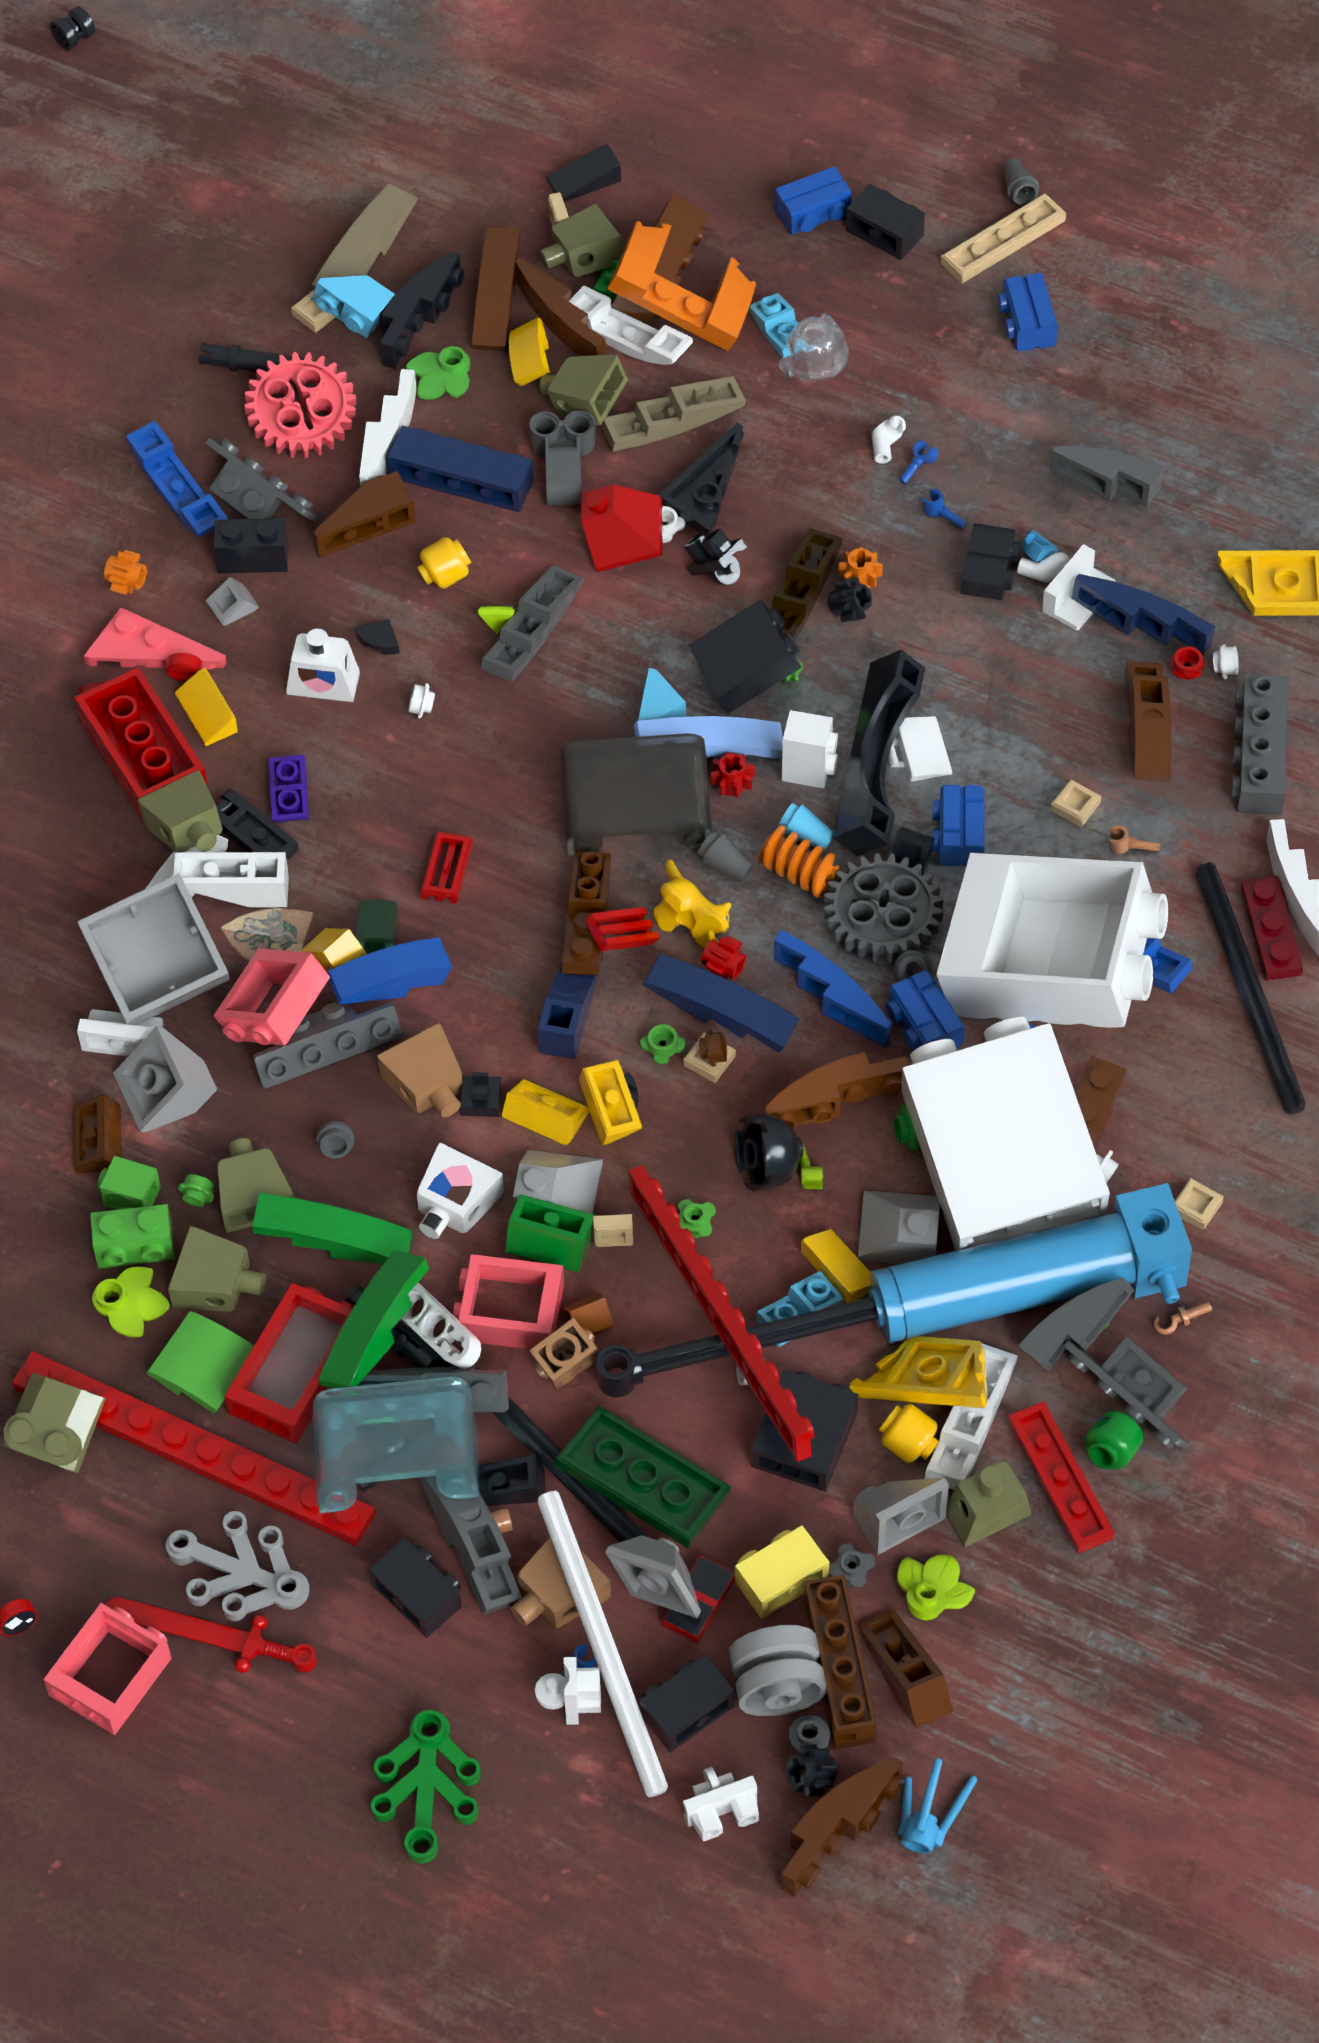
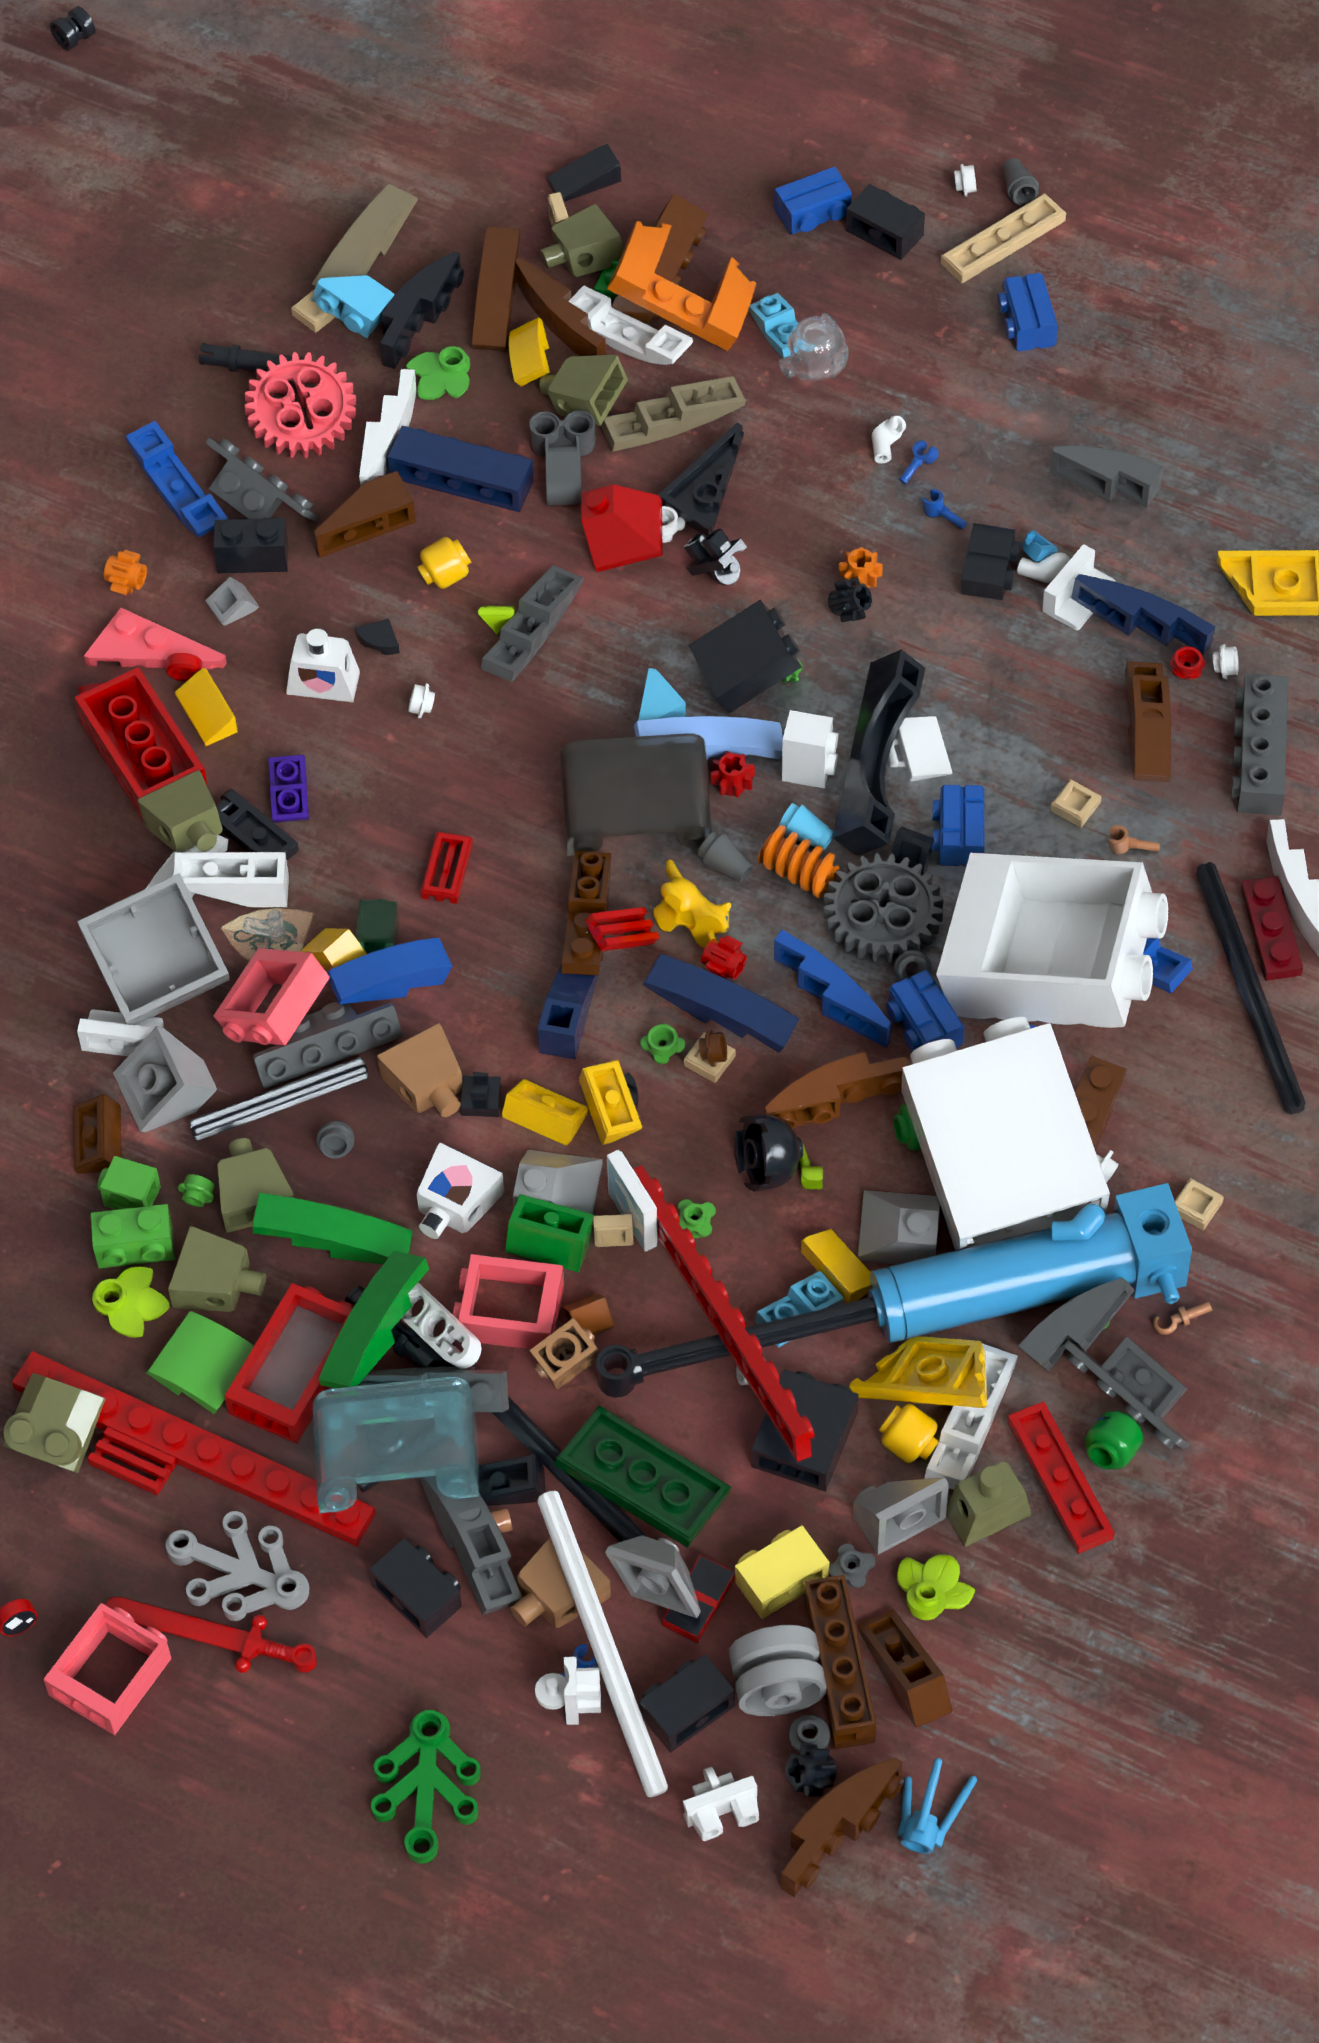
dark brown slope [770,528,843,641] -> none
none -> red tile [87,1427,177,1496]
none -> axle [189,1058,369,1140]
none -> white tile [607,1150,657,1252]
none -> white plate [954,164,977,197]
none -> dark azure arm [1052,1204,1105,1241]

